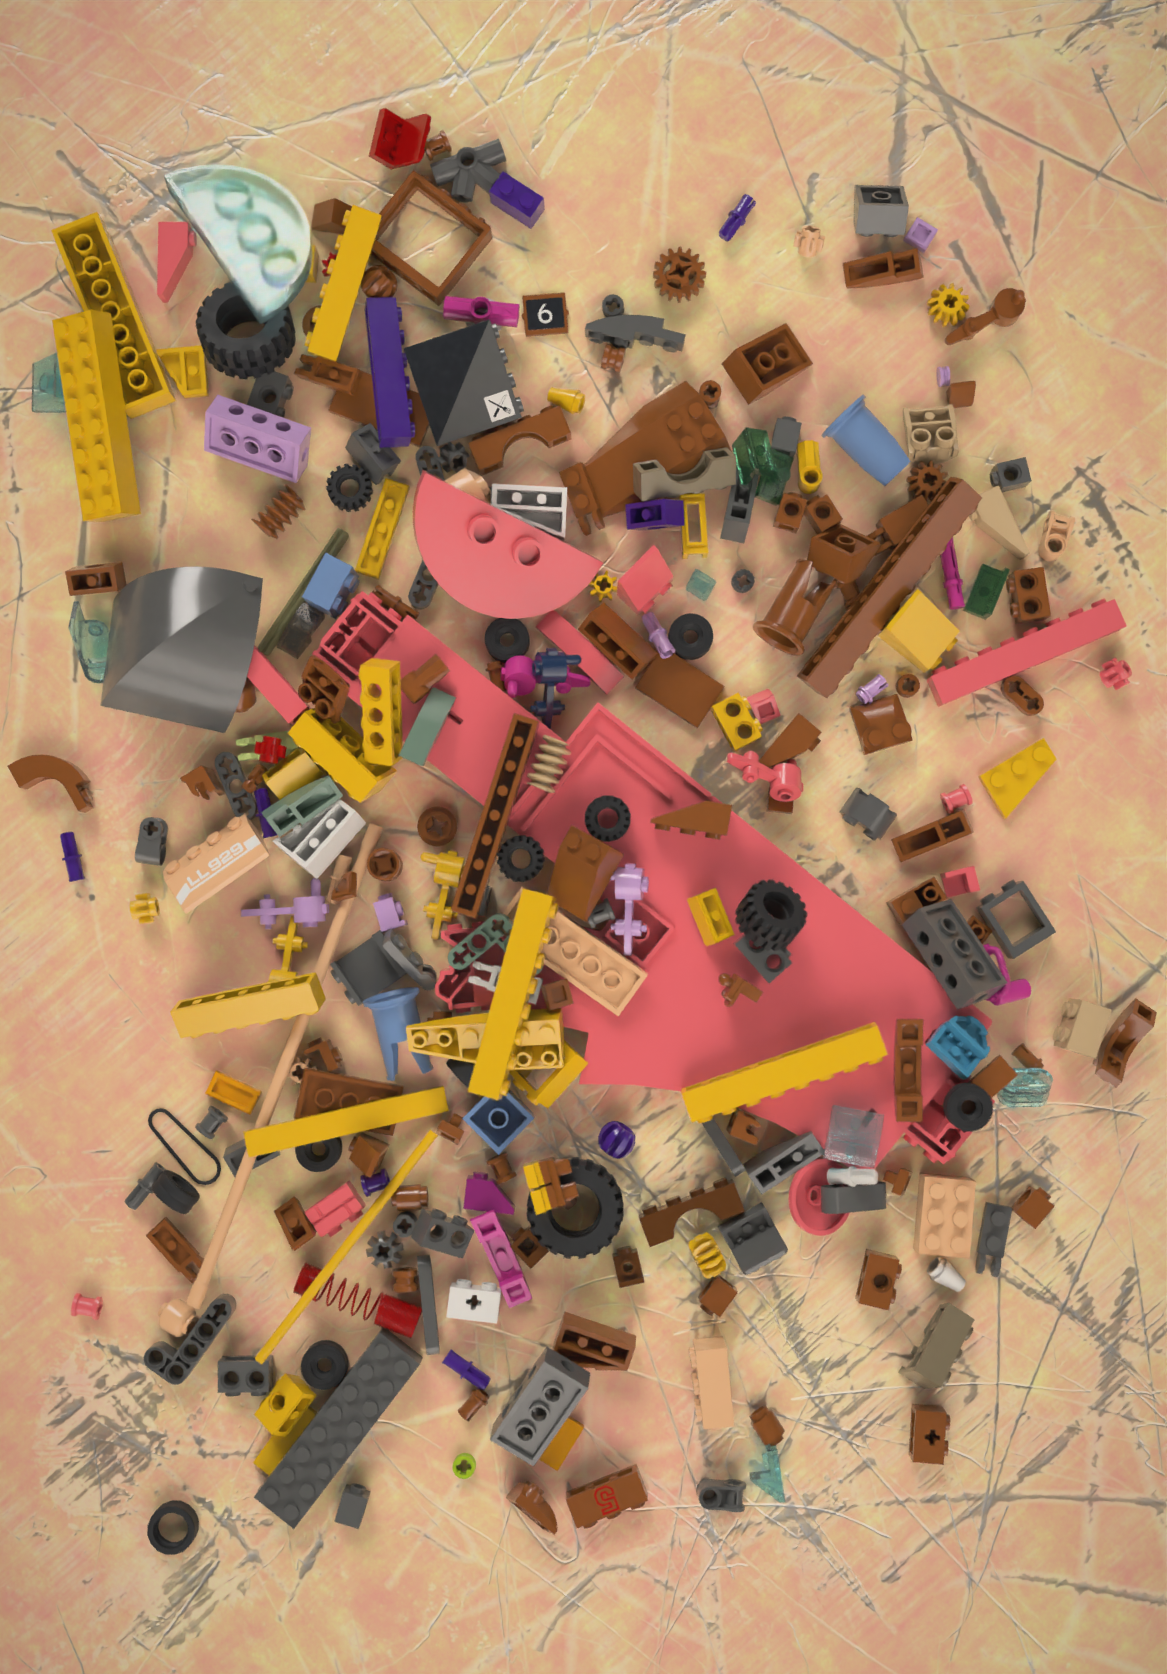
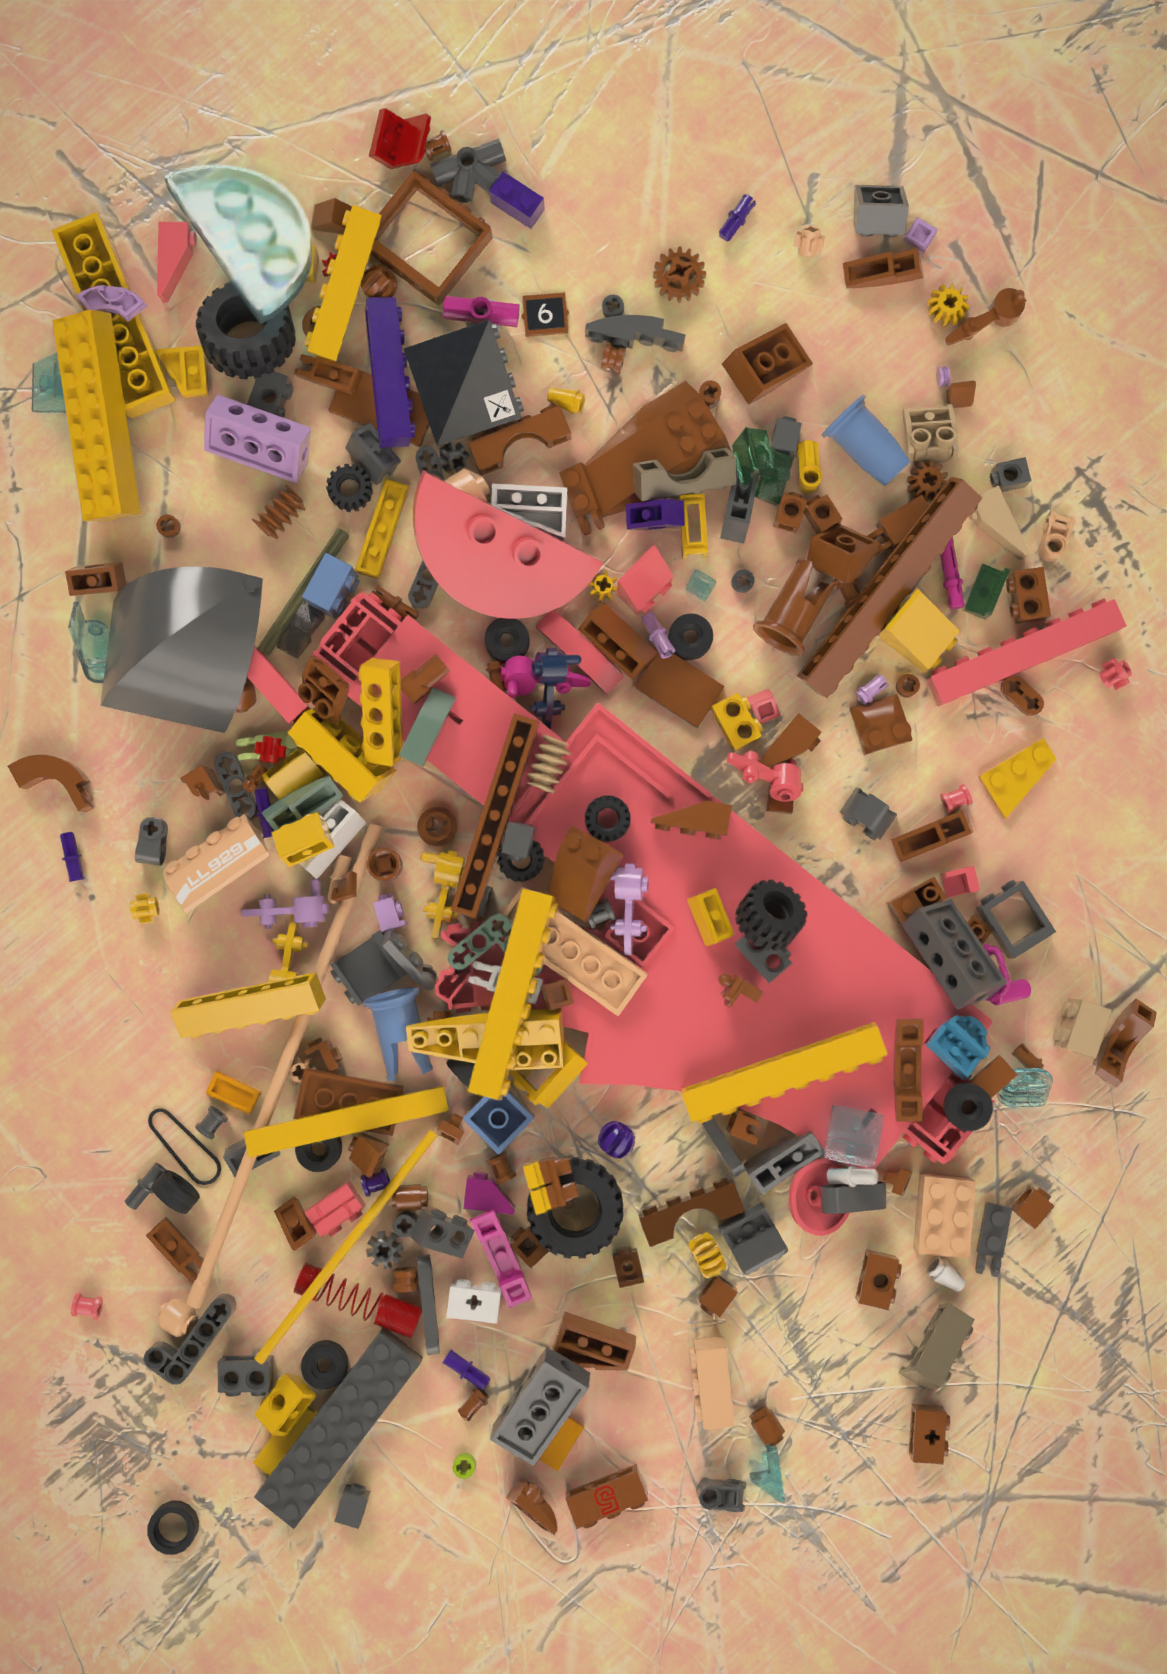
none -> lavender tile [76,285,147,321]
none -> dark orange bush [156,514,181,538]
none -> yellow brick [272,812,335,867]
none -> dark grey brick [501,821,537,862]

